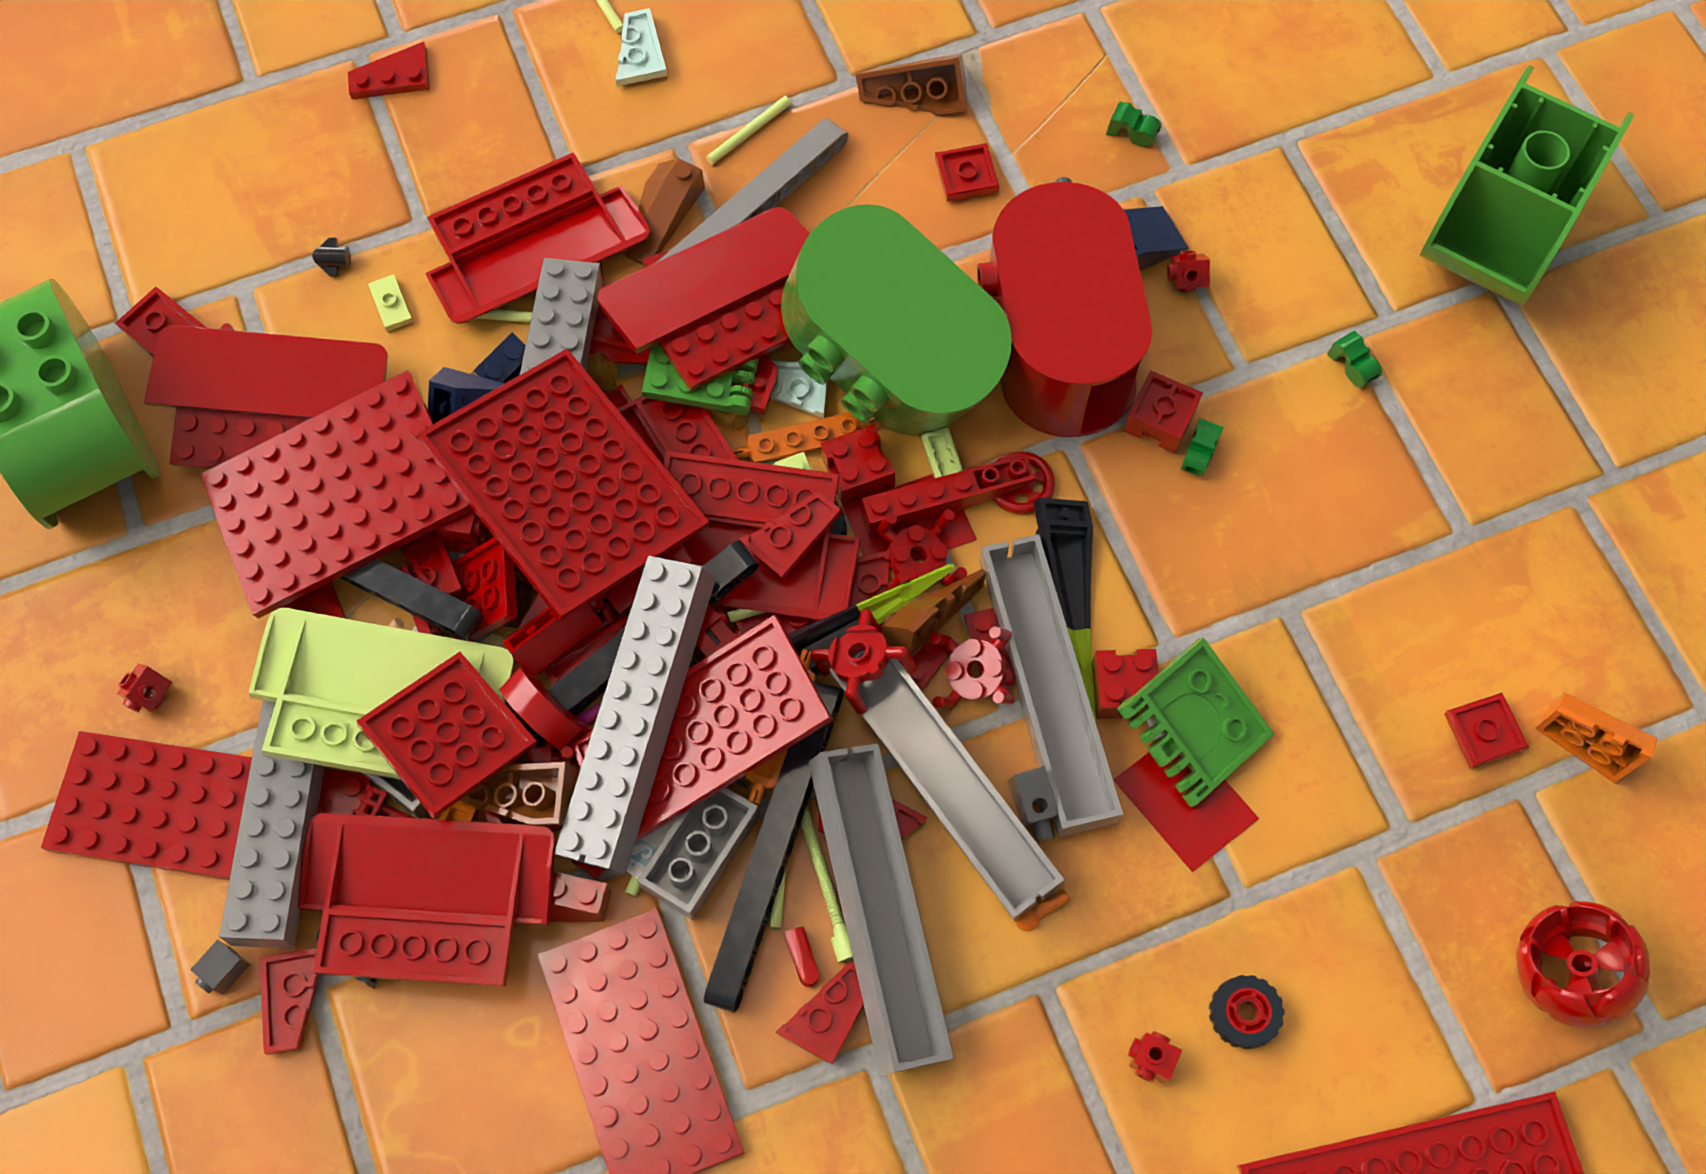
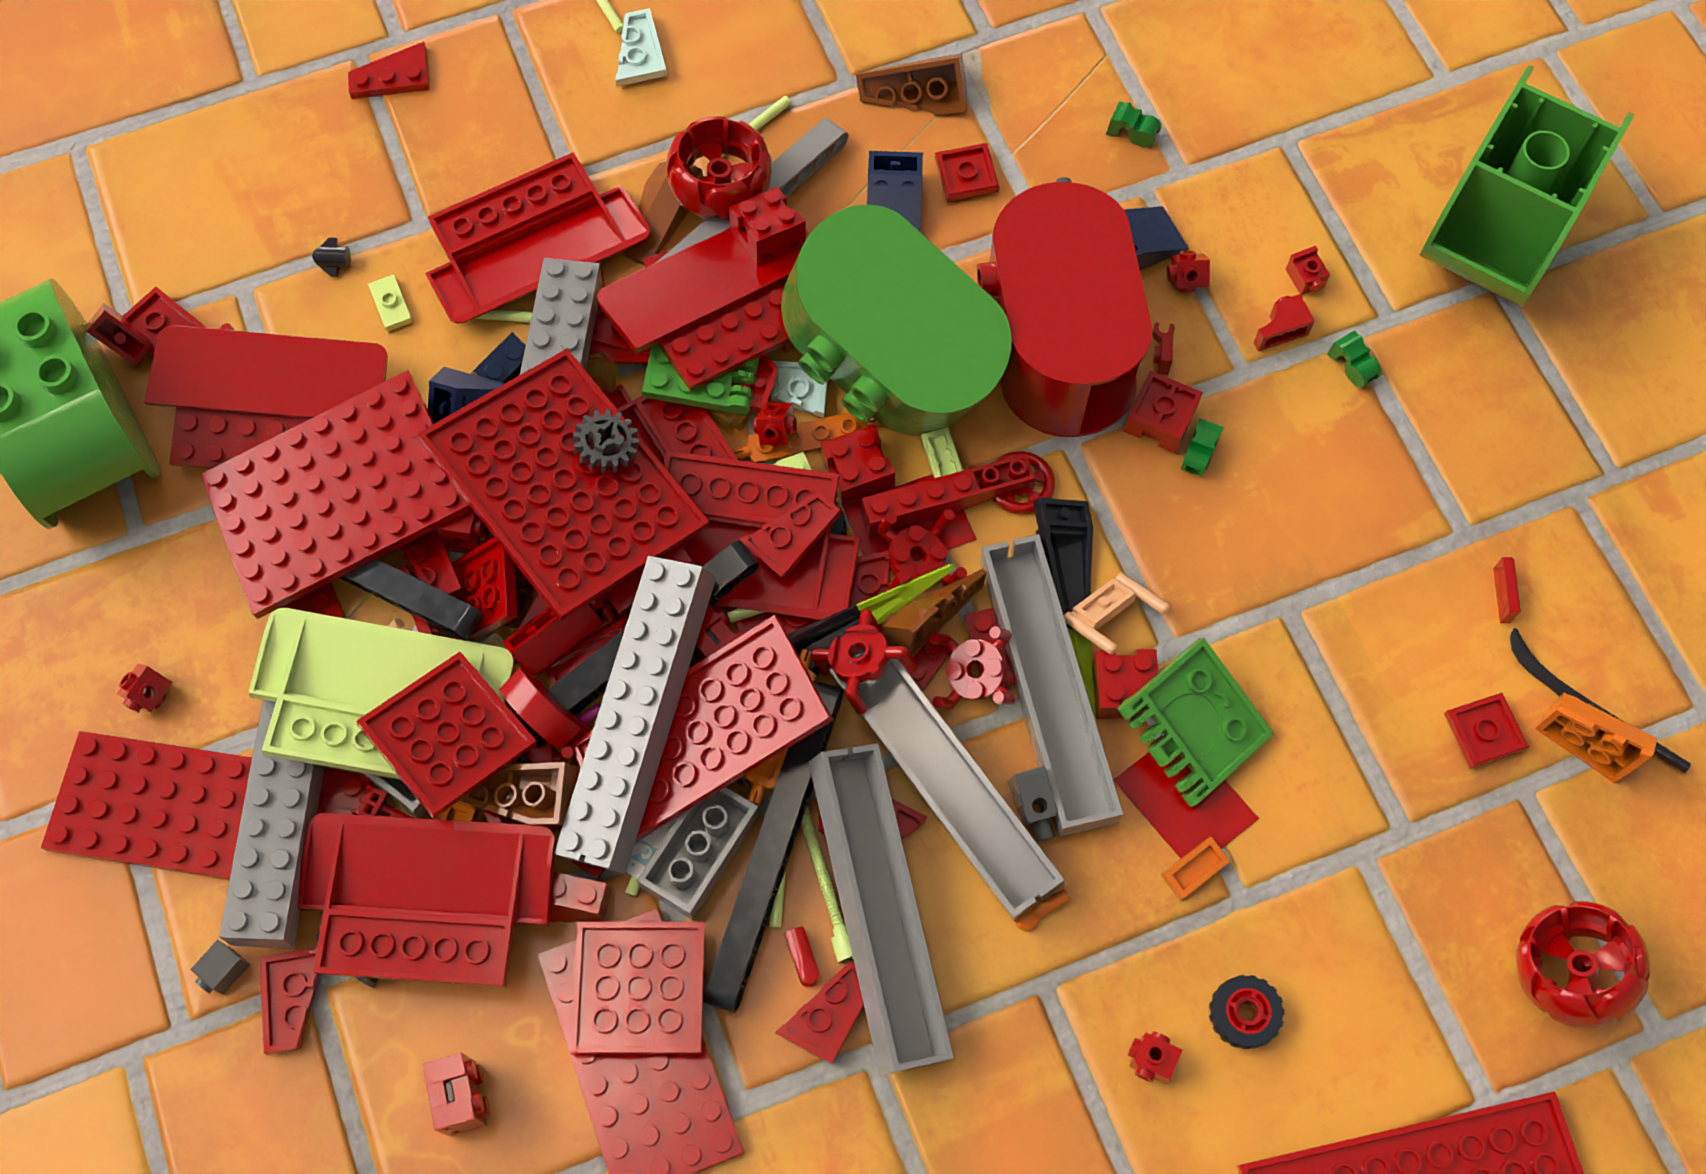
none -> red slope [86,303,153,366]
none -> piece [422,1053,490,1136]
none -> plate [570,922,706,1054]
none -> dark grey gear [572,409,639,473]
none -> red wheel [667,116,772,220]
none -> red piece [729,187,806,266]
none -> red brick [753,403,797,447]
none -> dark blue slope [867,151,923,231]
none -> light nougat plate [1064,573,1170,654]
none -> red plate [1152,322,1175,375]
none -> orange tile [1161,837,1231,900]
none -> red arch [1253,294,1315,351]
none -> red brick [1285,245,1330,295]
none -> red tile [1493,557,1521,623]
none -> black piece [1510,628,1691,773]

